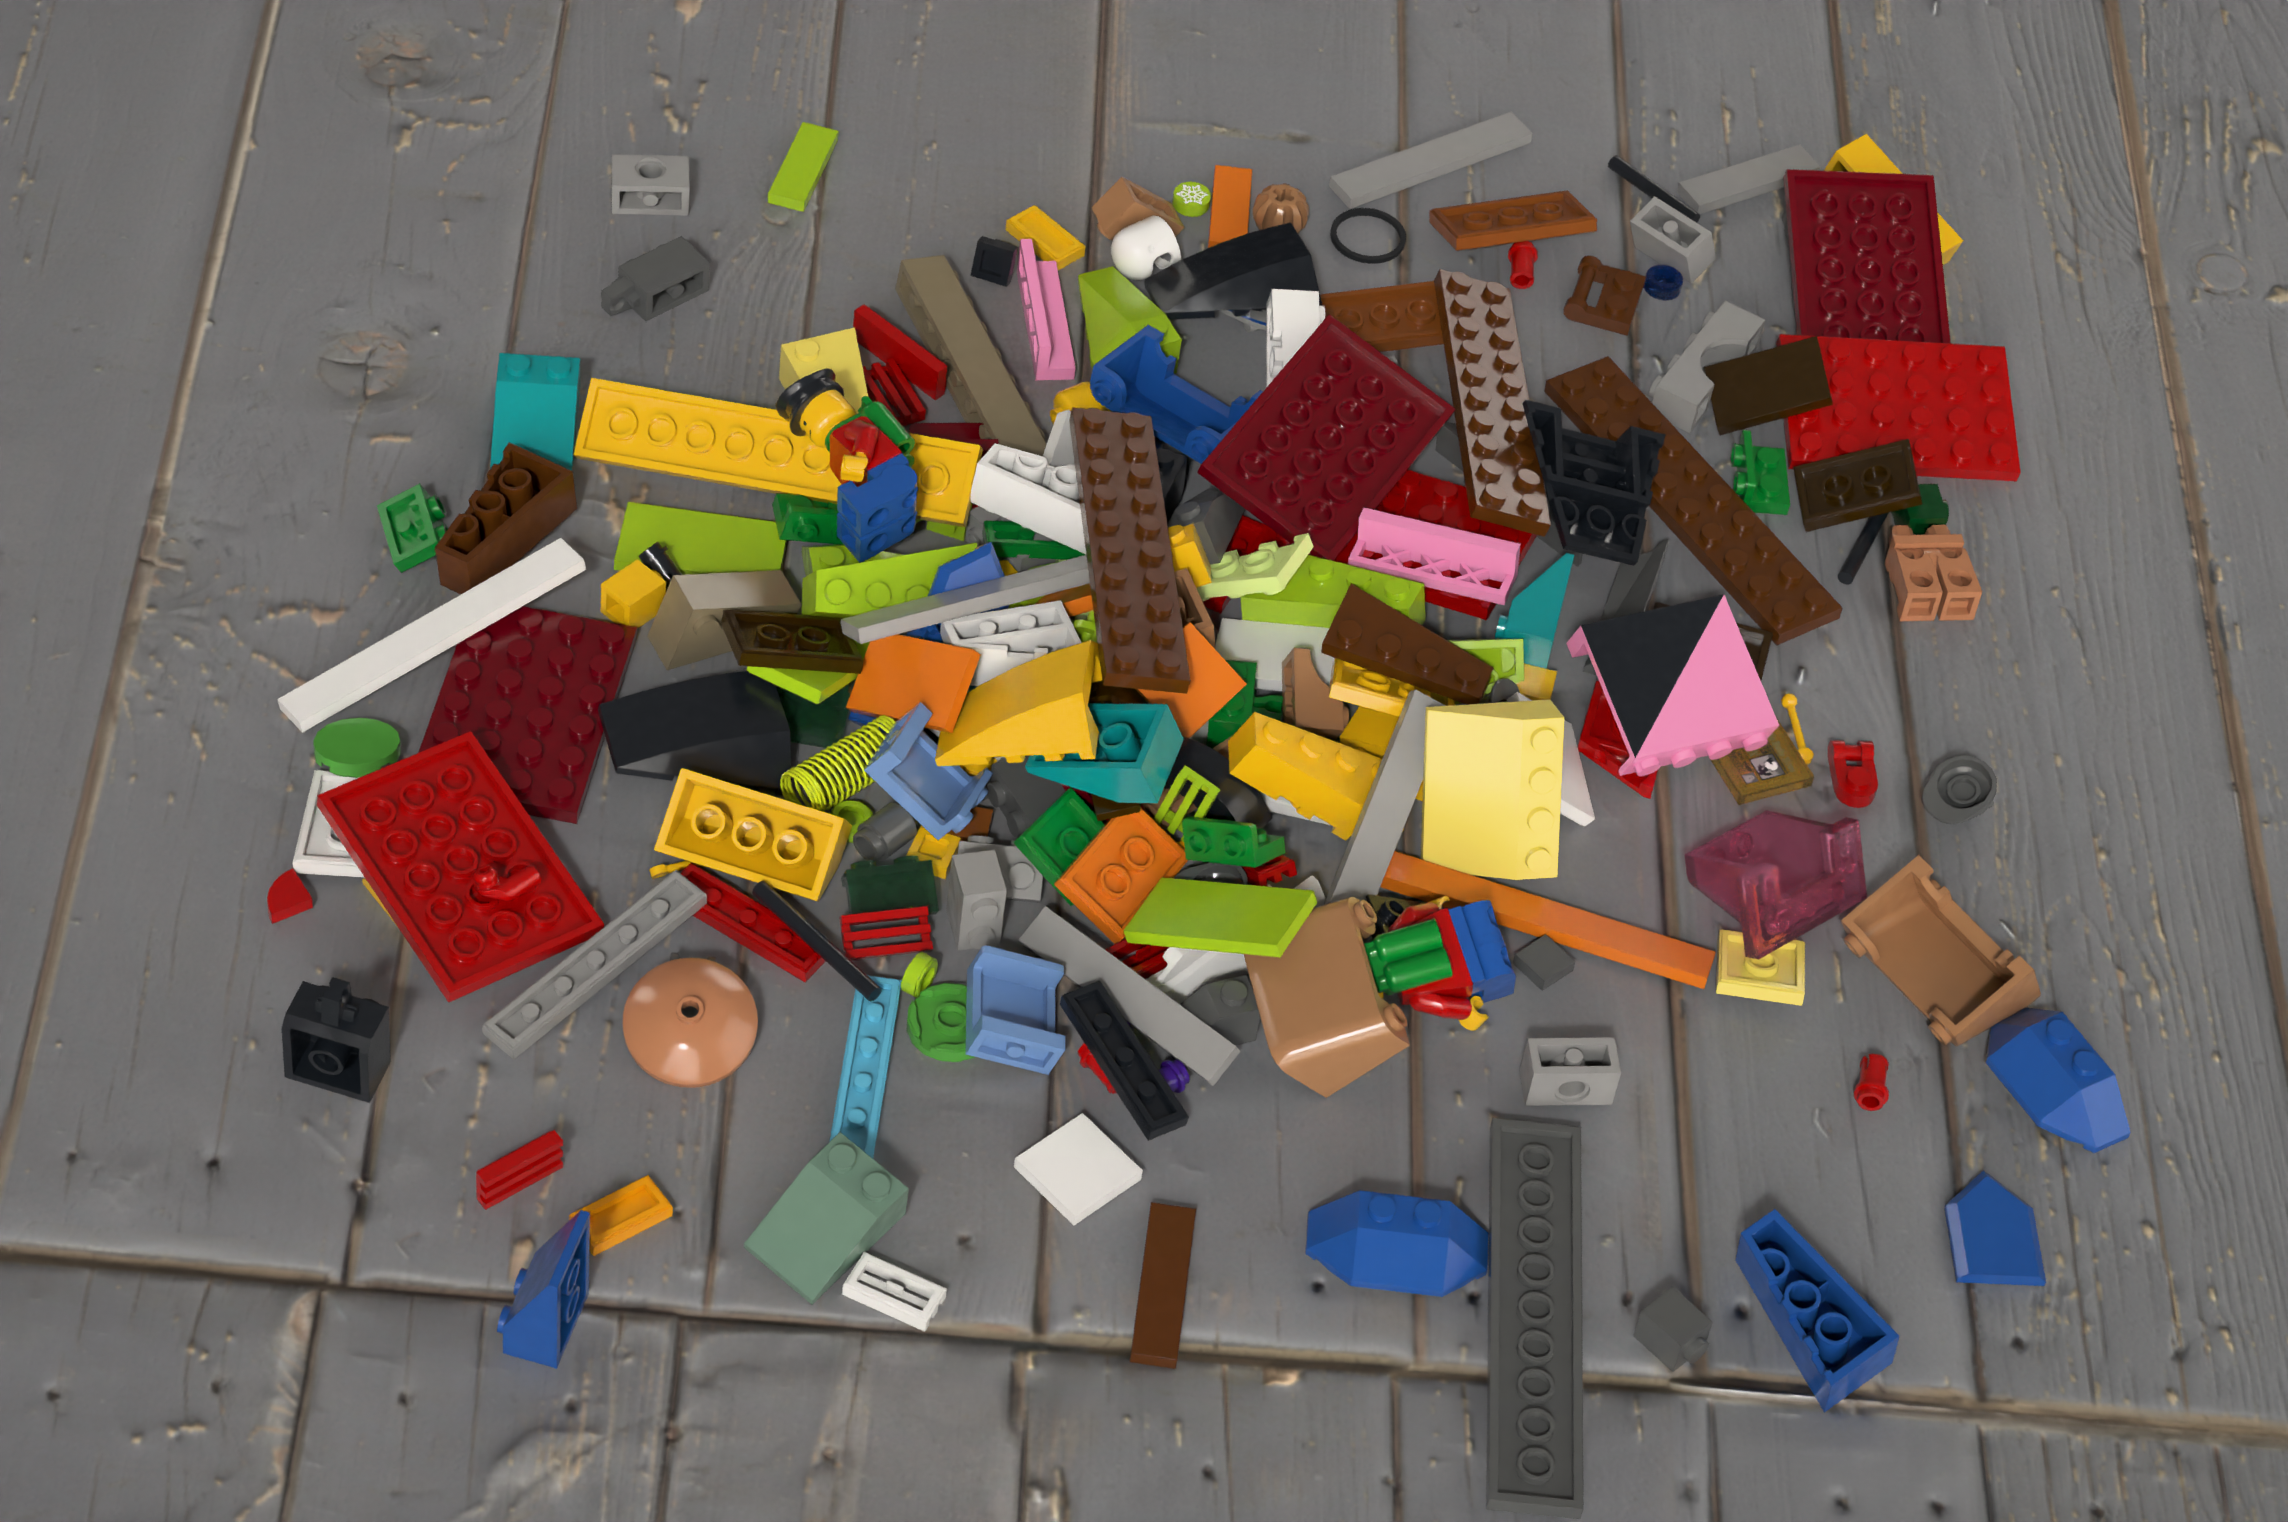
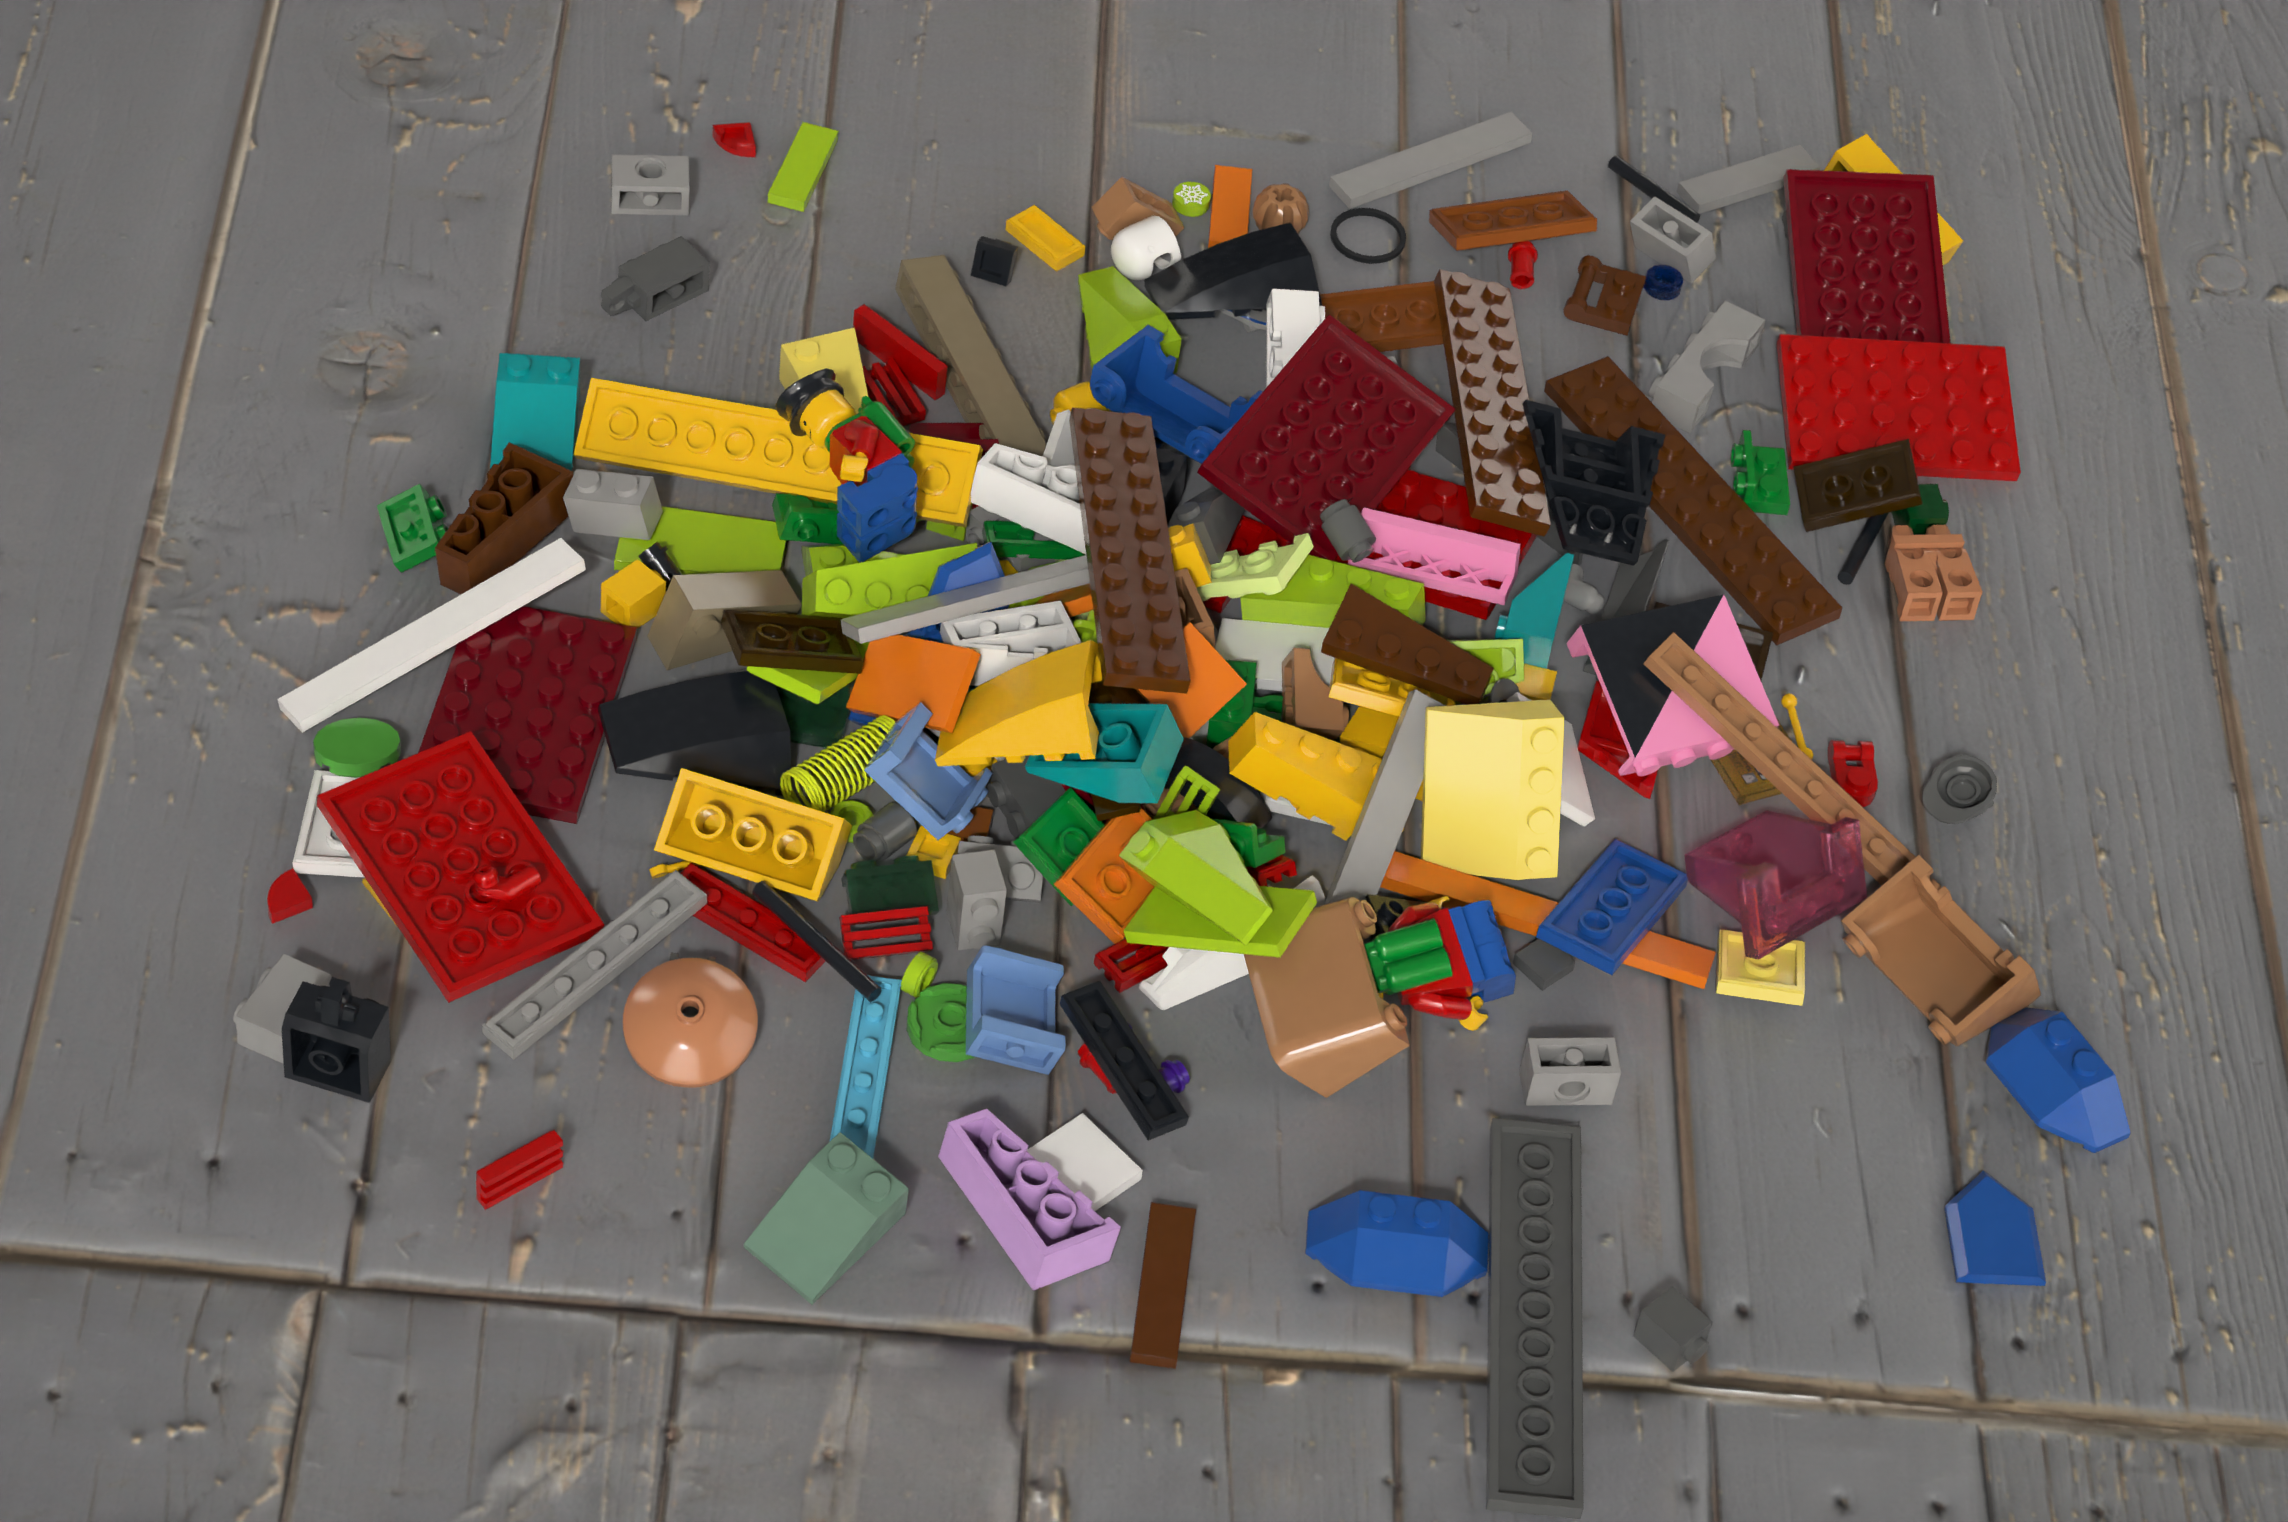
blue slope [497,1210,590,1369] -> none
light orange tile [569,1175,673,1256] -> none
white tile [842,1252,947,1332] -> none
bright pink fence [1017,239,1076,381] -> none
light grey tile [1018,906,1241,1086] -> none
dark grey slope [1172,975,1260,1060] -> none
dark brown tile [1704,336,1833,435] -> none
blue wedge [1735,1209,1900,1413] -> none
red pin [1854,1054,1889,1111] -> none
none -> light grey brick [233,954,331,1064]
none -> light grey brick [563,469,663,540]
none -> red tile [712,122,756,157]
none -> lavender wedge [938,1109,1121,1290]
none -> lime wedge [1119,810,1273,945]
none -> dark grey brick [1320,499,1376,563]
none -> blue tile [1536,839,1689,975]
none -> light grey arm [1564,564,1604,614]
none -> medium nougat plate [1643,632,1916,885]

